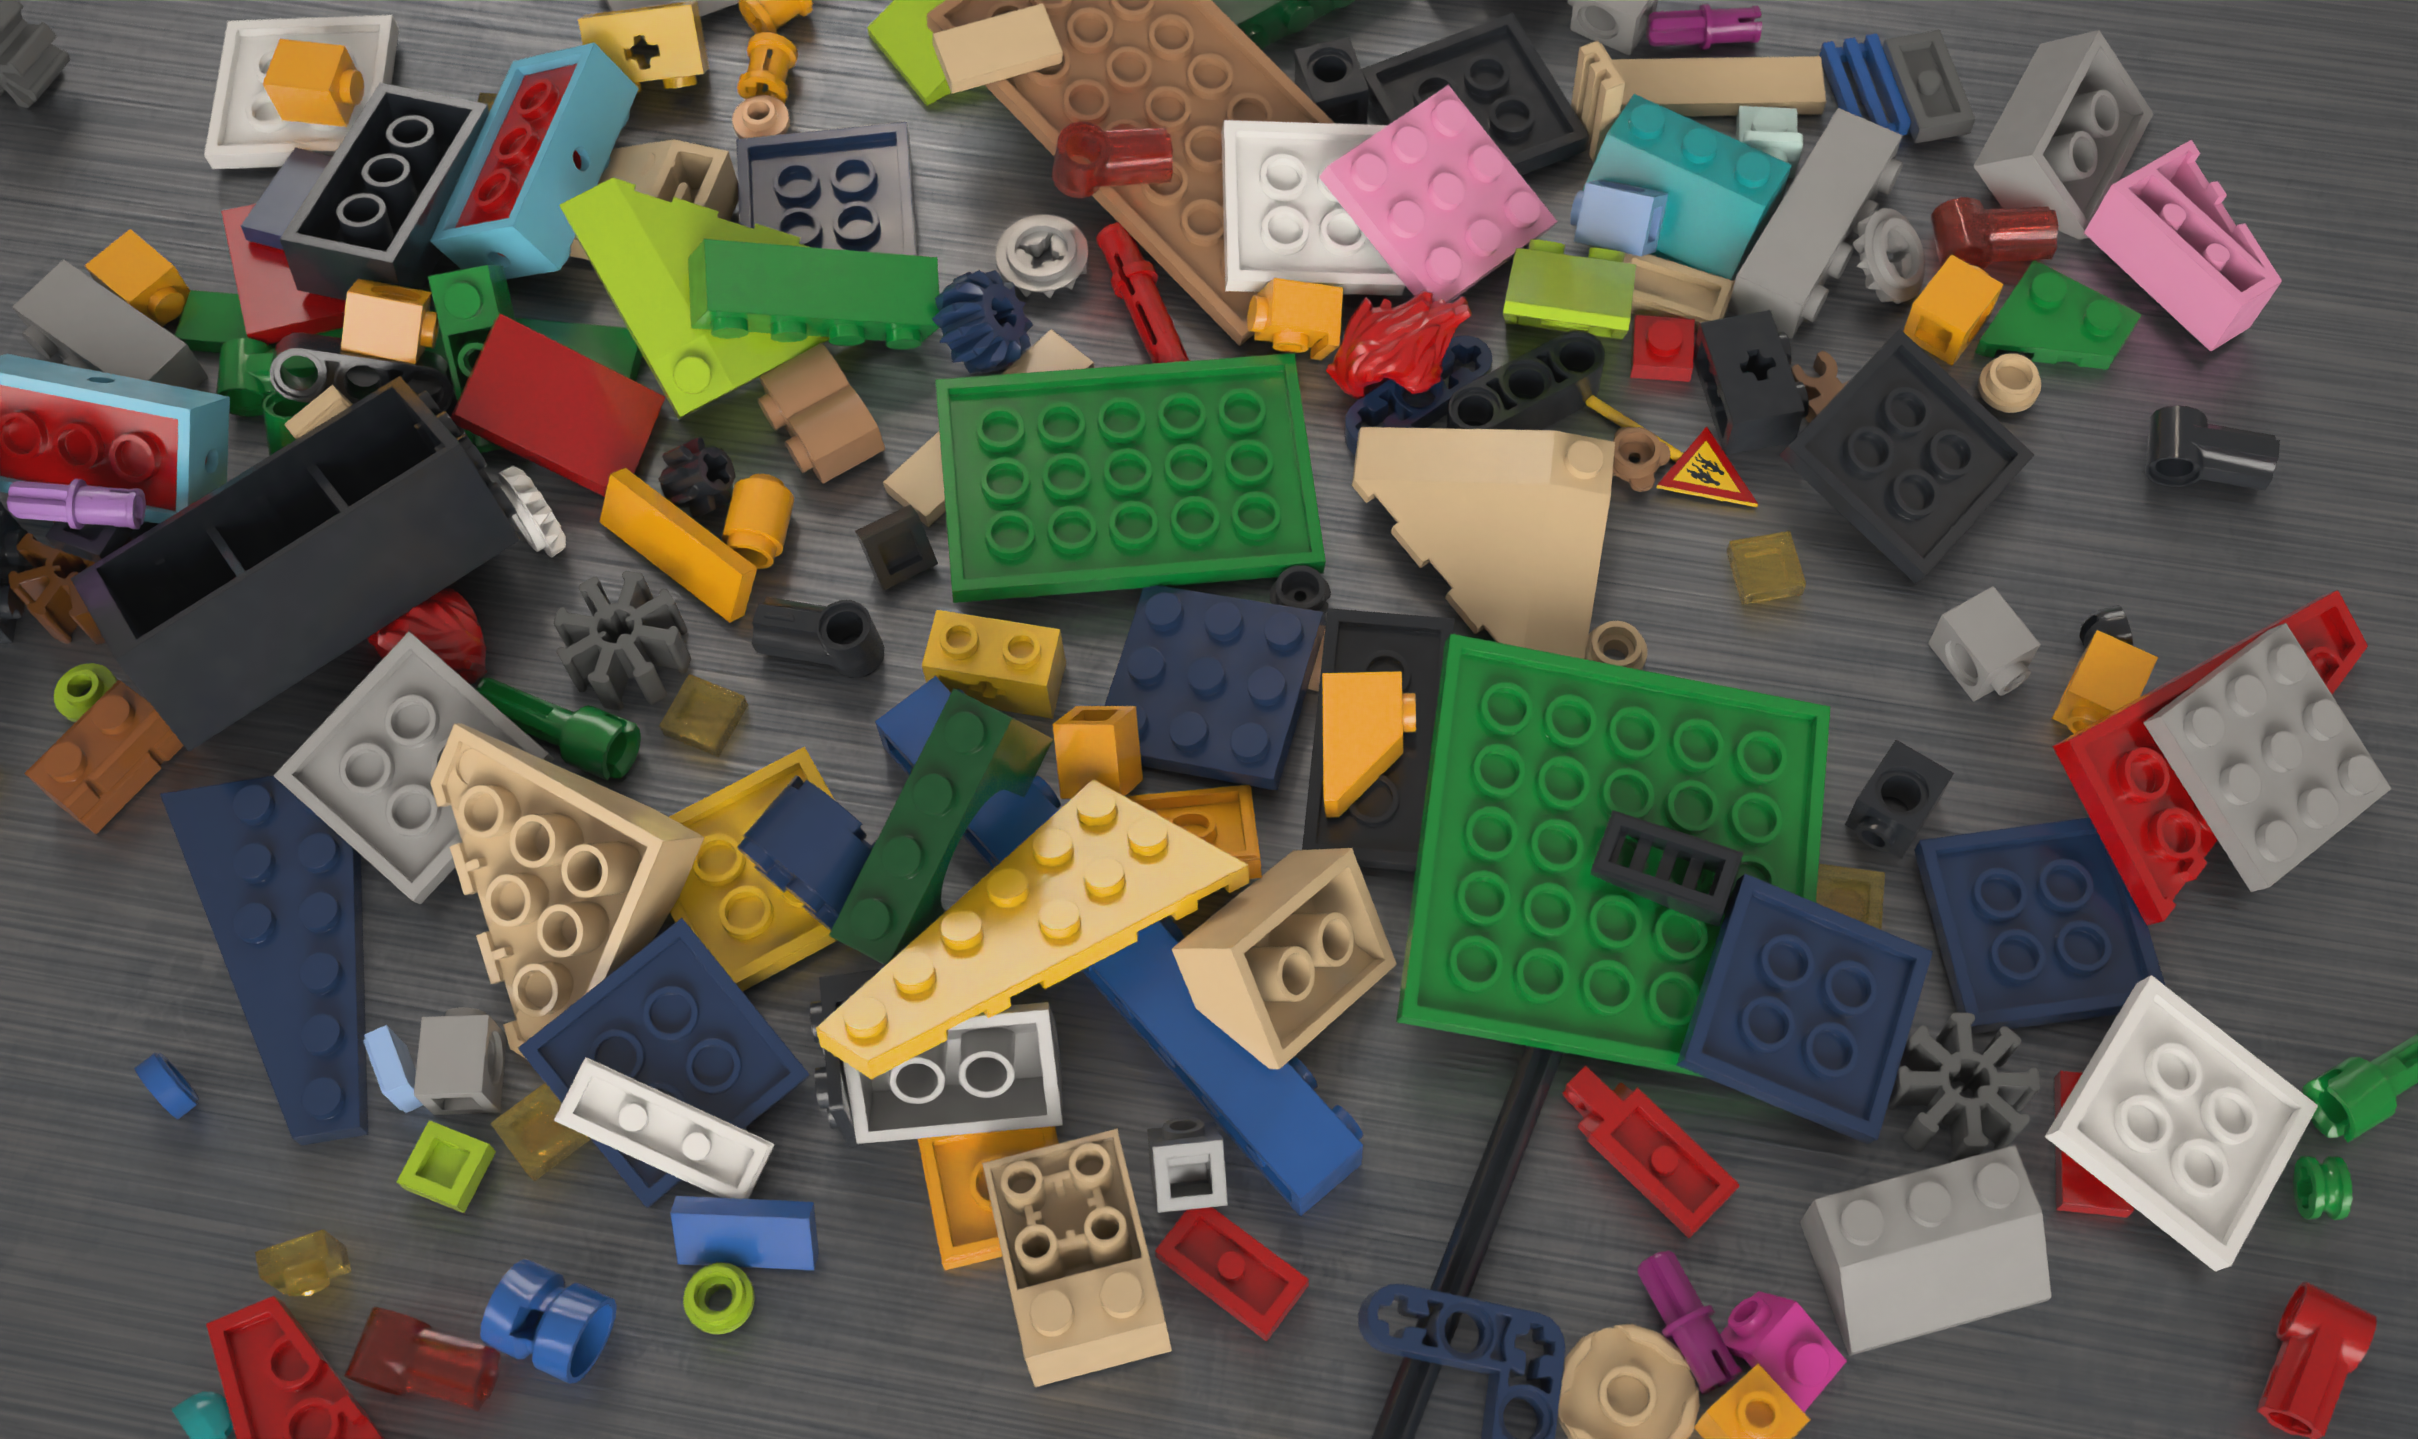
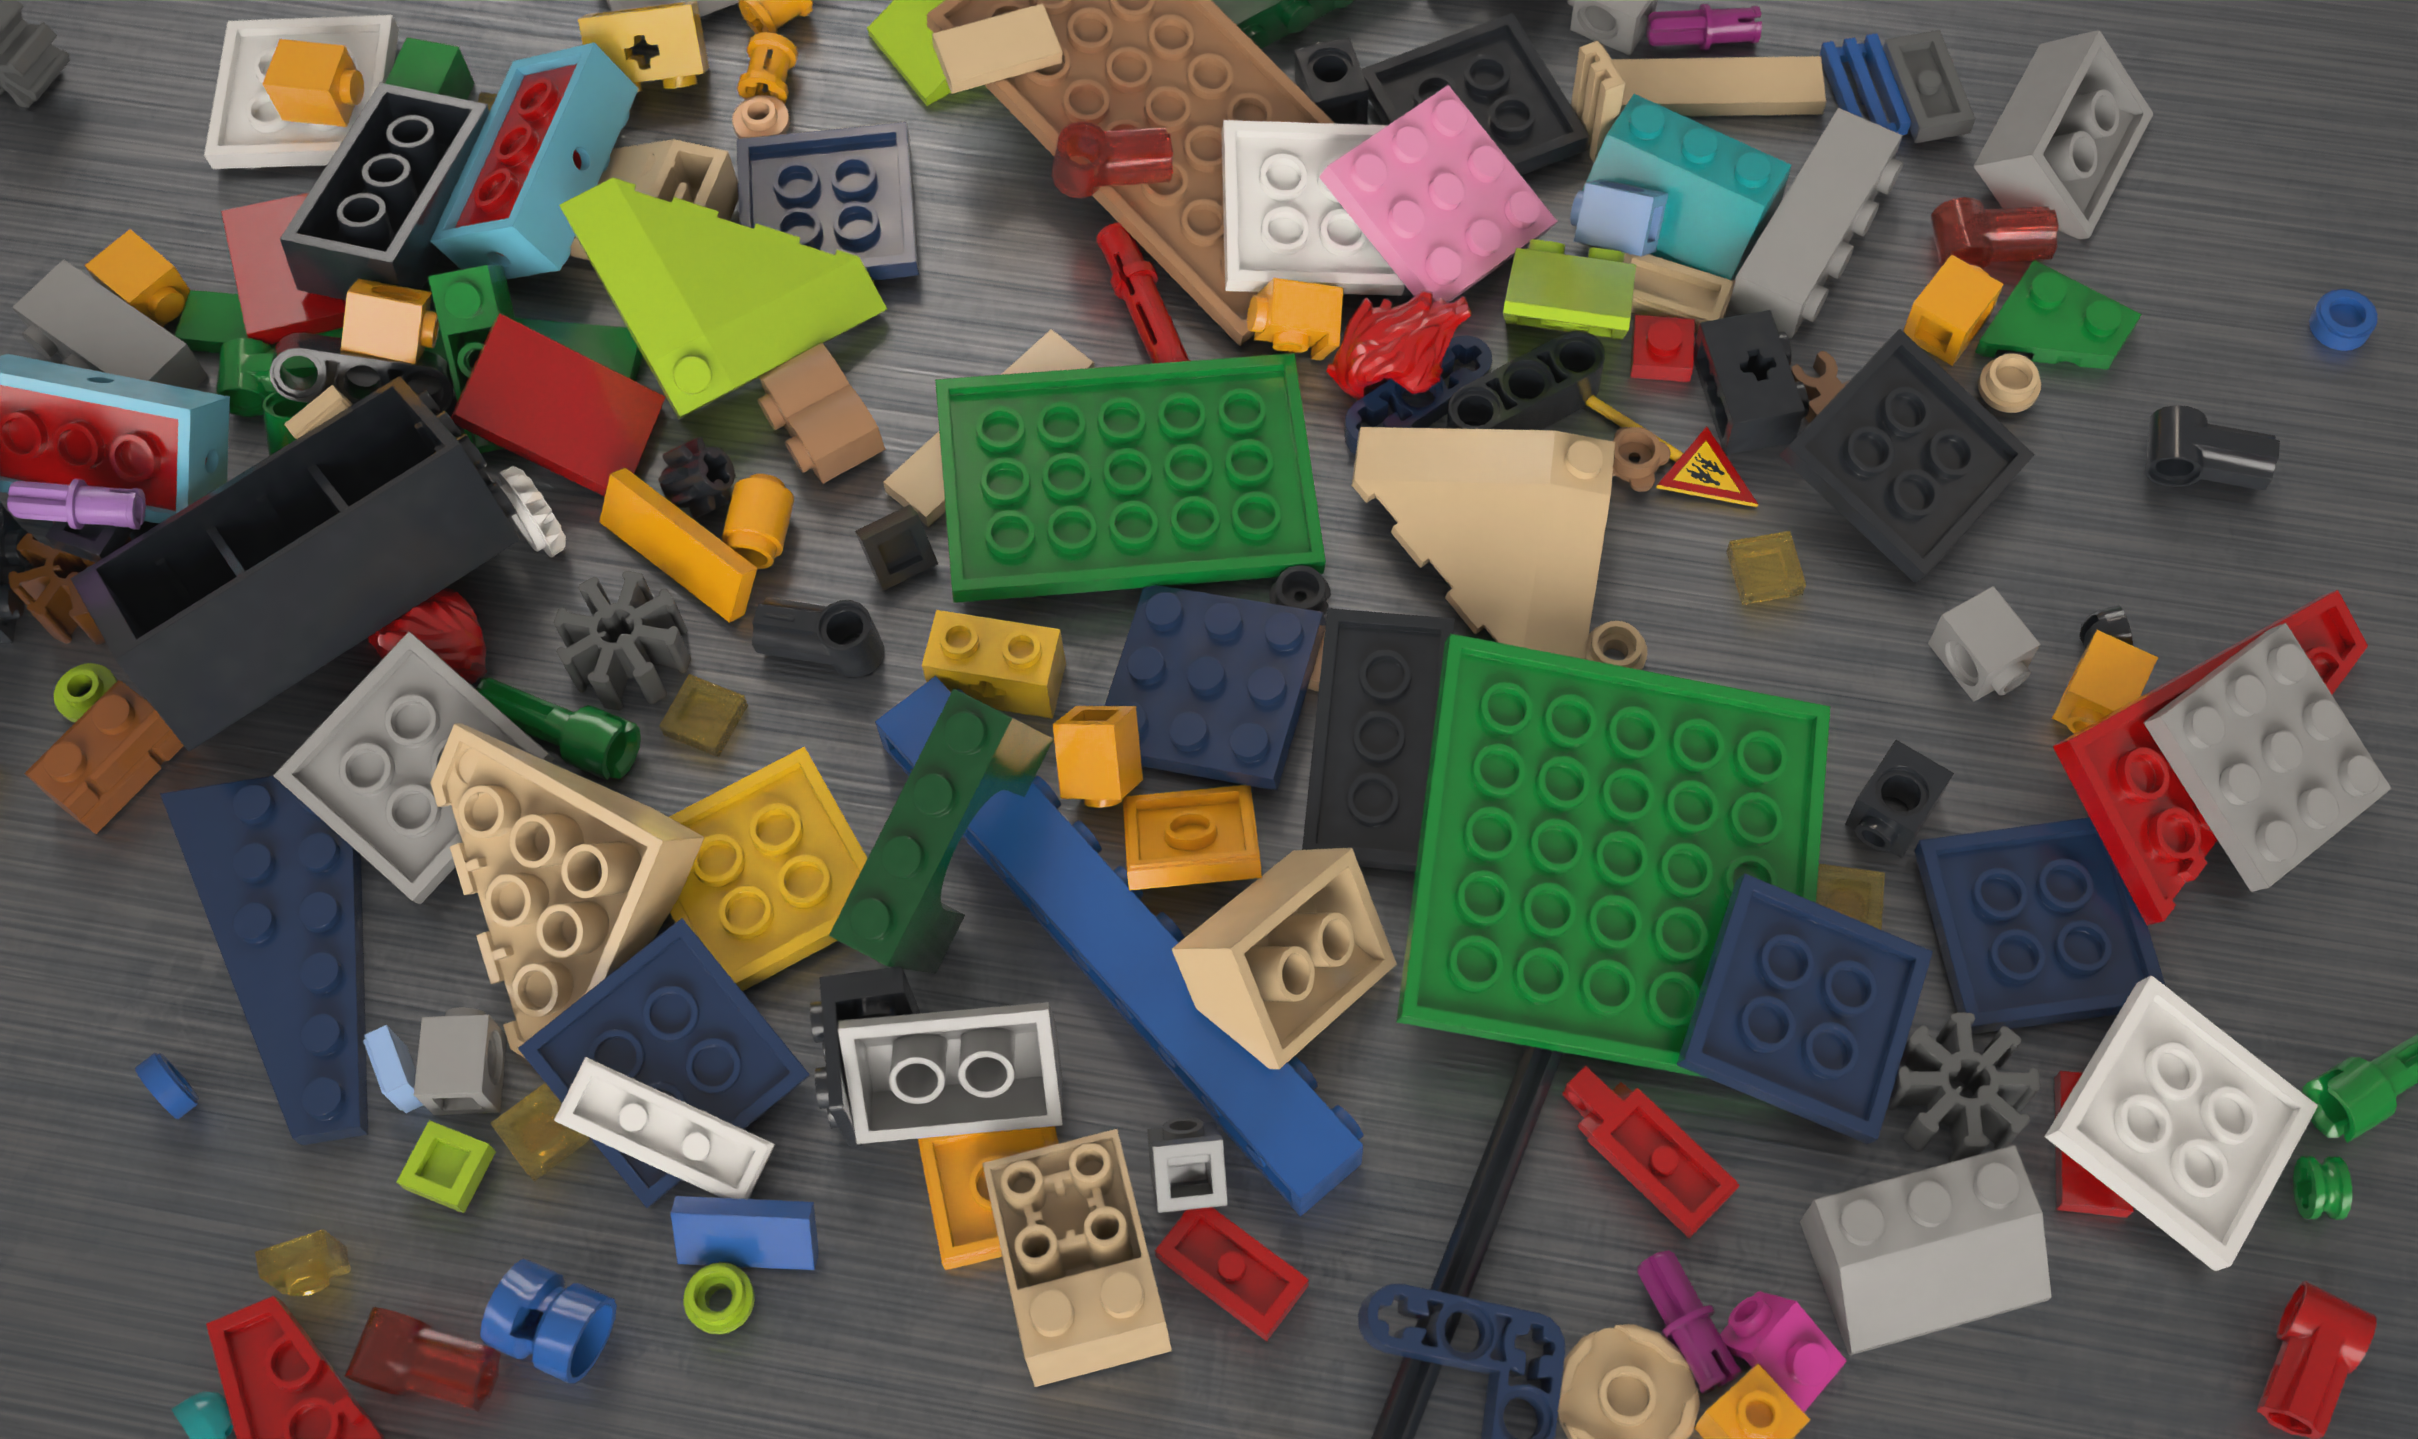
tile [241,147,332,249] -> none
green brick [688,239,940,349] -> none
dark blue brick [737,775,878,931] -> none
yellow wing [816,779,1250,1079] -> none
dark blue gear [932,270,1033,374] -> none
light grey gear [995,214,1089,298] -> none
light orange slope [1322,672,1416,817] -> none
black slope [1591,810,1743,927] -> none
light aqua bracket [1736,106,1803,178] -> none
light grey gear [1853,208,1925,304] -> none
bright pink wedge [2084,140,2282,352] -> none
none -> green brick [385,37,475,100]
none -> blue tile [2309,289,2378,351]

